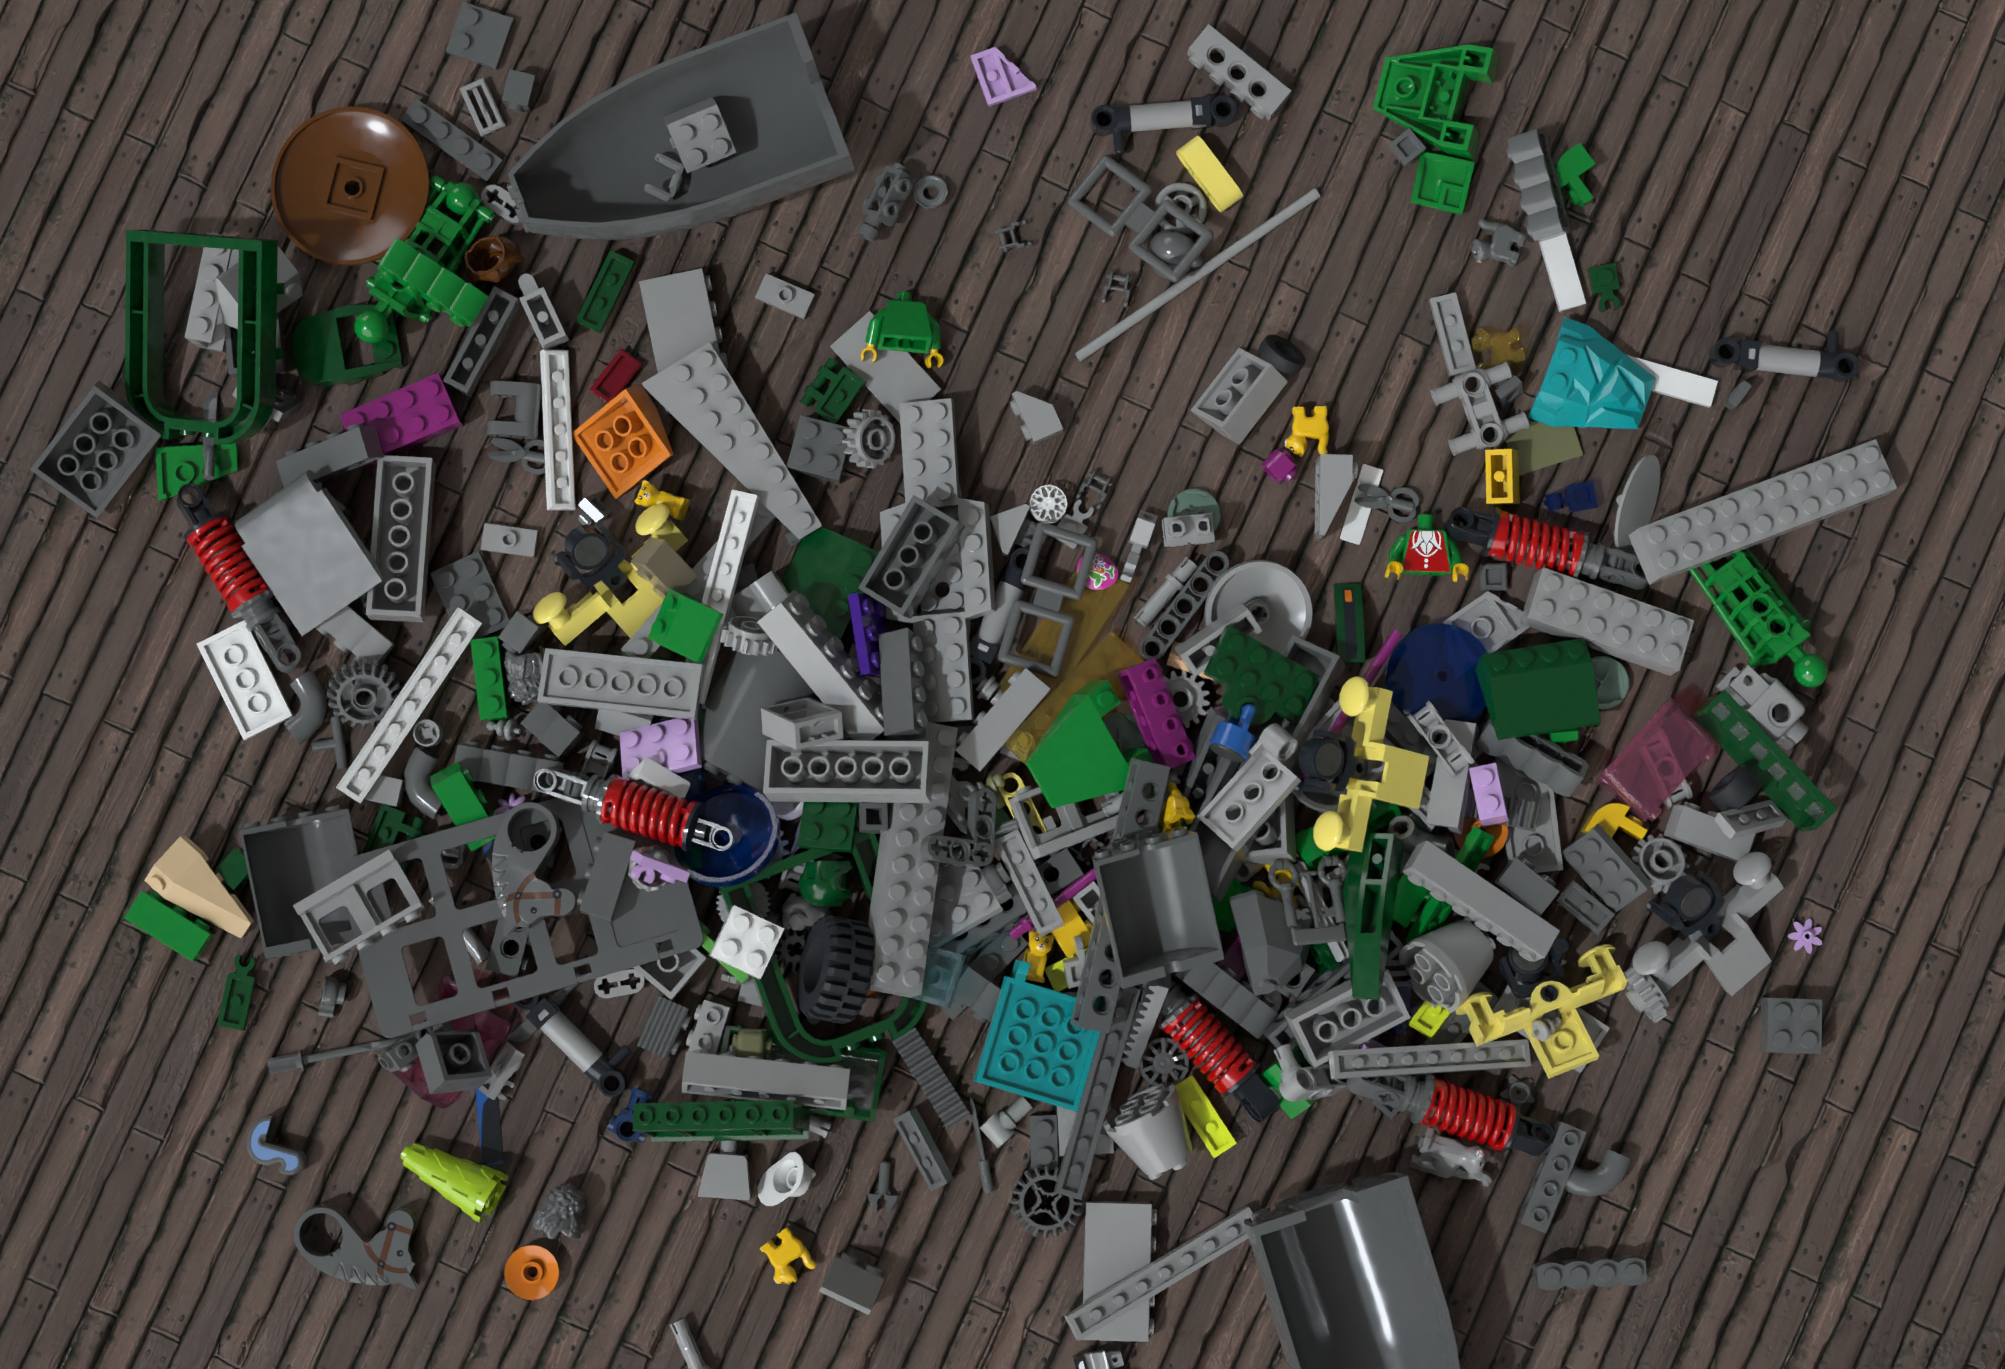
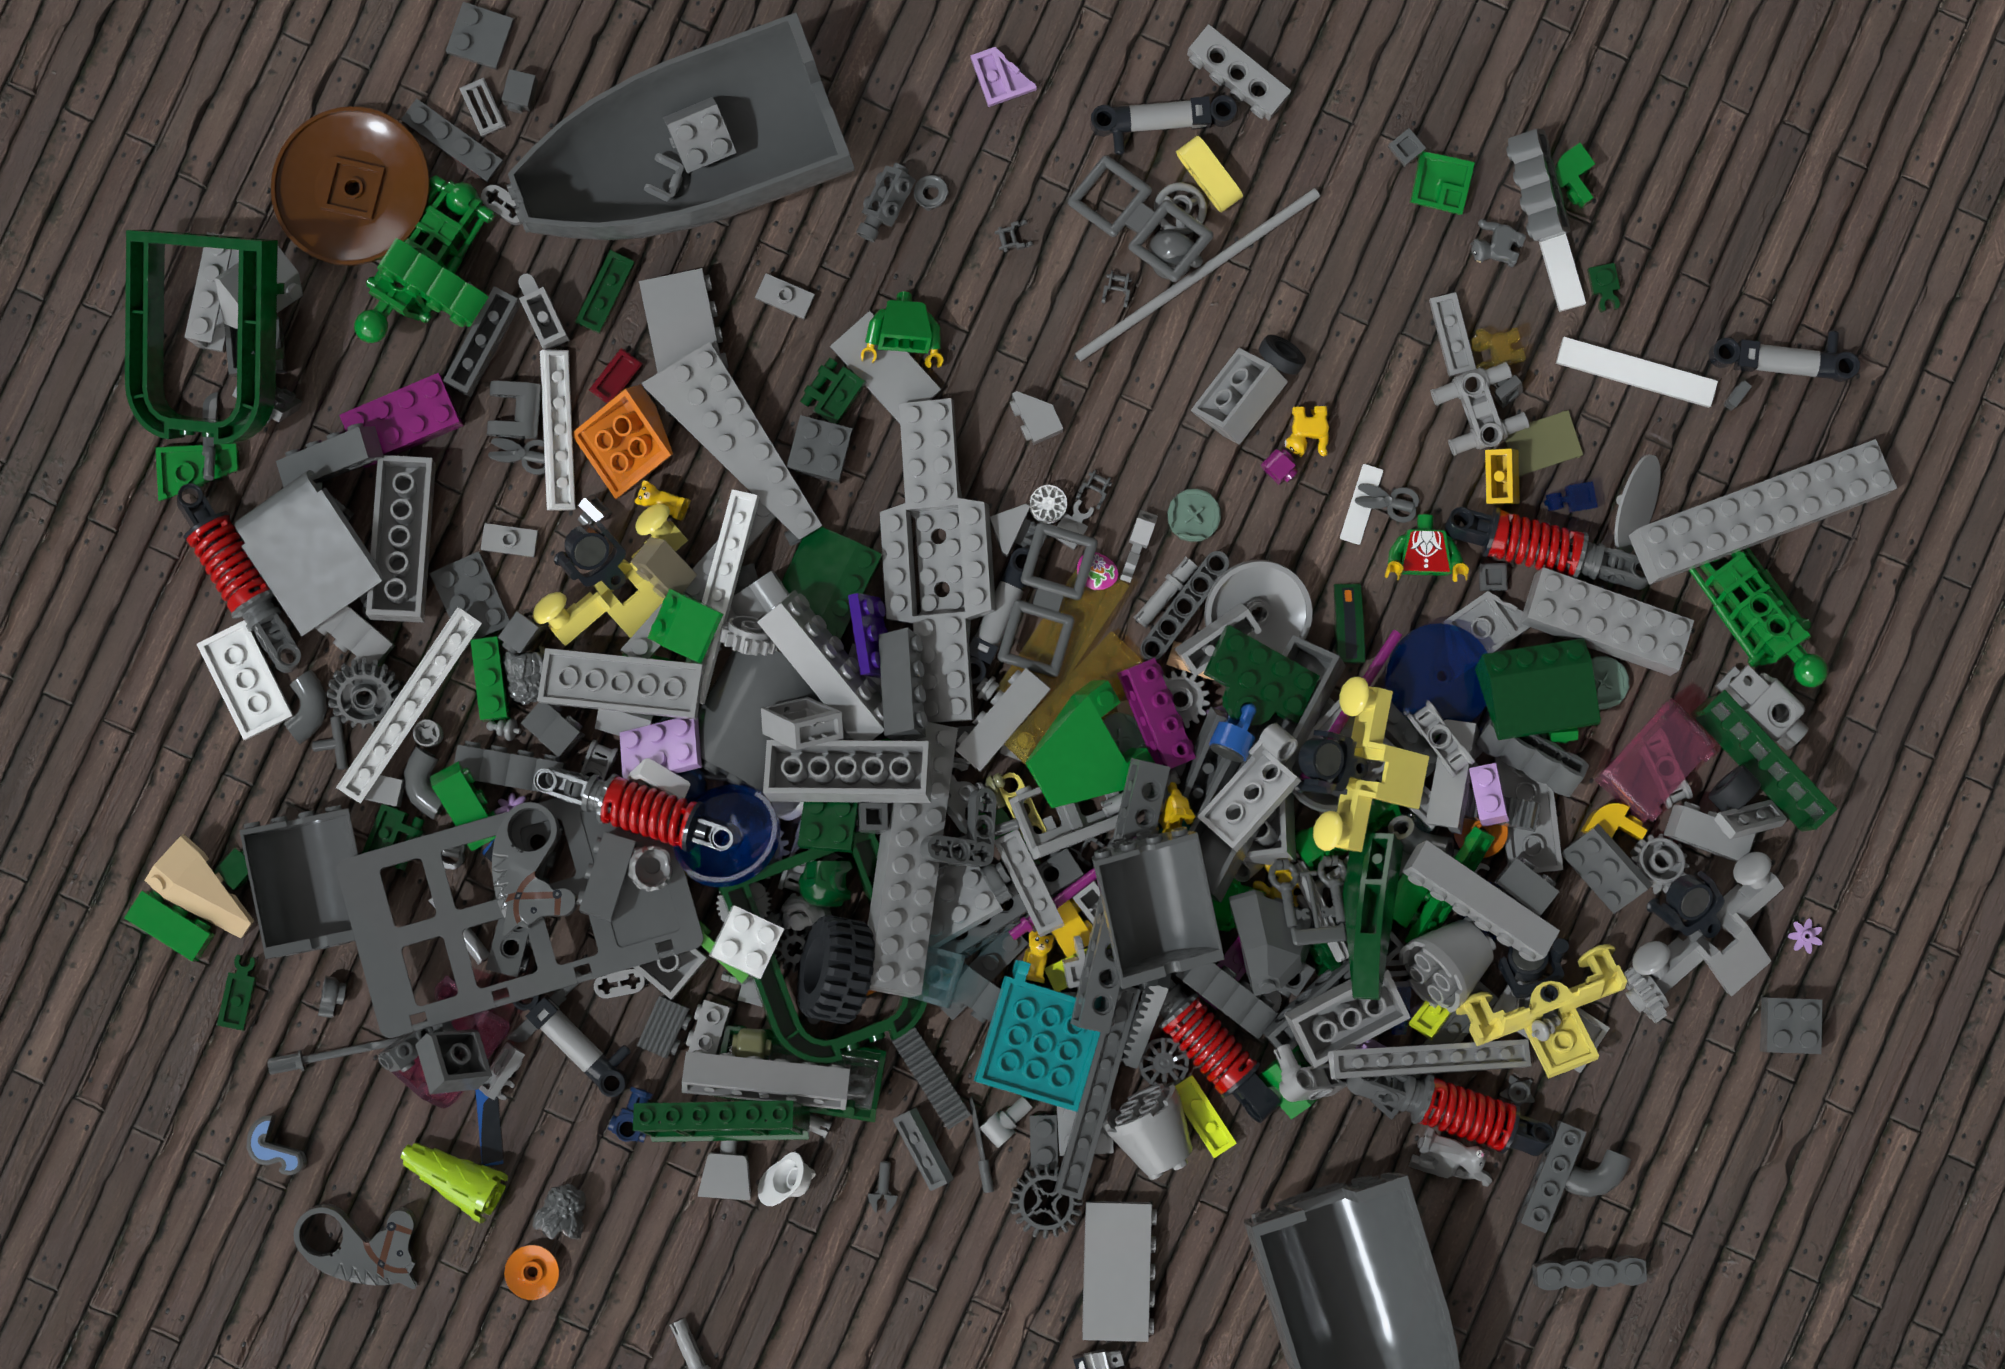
dark grey slope [30,381,162,518] -> none
dark green slope [291,305,404,387] -> none
light grey window [293,850,425,965] -> none
reddish brown helmet [465,235,524,288] -> none
lavender plate [630,850,690,884] -> none
yellow animal [760,1227,816,1285] -> none
light grey slope [819,1252,885,1315] -> none
light grey gear [842,409,895,468] -> none
dark grey brick [858,495,966,619] -> none
light grey plate [1064,1206,1253,1341] -> none
light grey hips [1161,513,1215,548] -> none
light grey slope [1314,454,1358,541] -> none
green wedge [1373,44,1500,160] -> none
teal wedge [1527,317,1656,429] -> none
dark grey plate [1555,880,1615,935] -> none

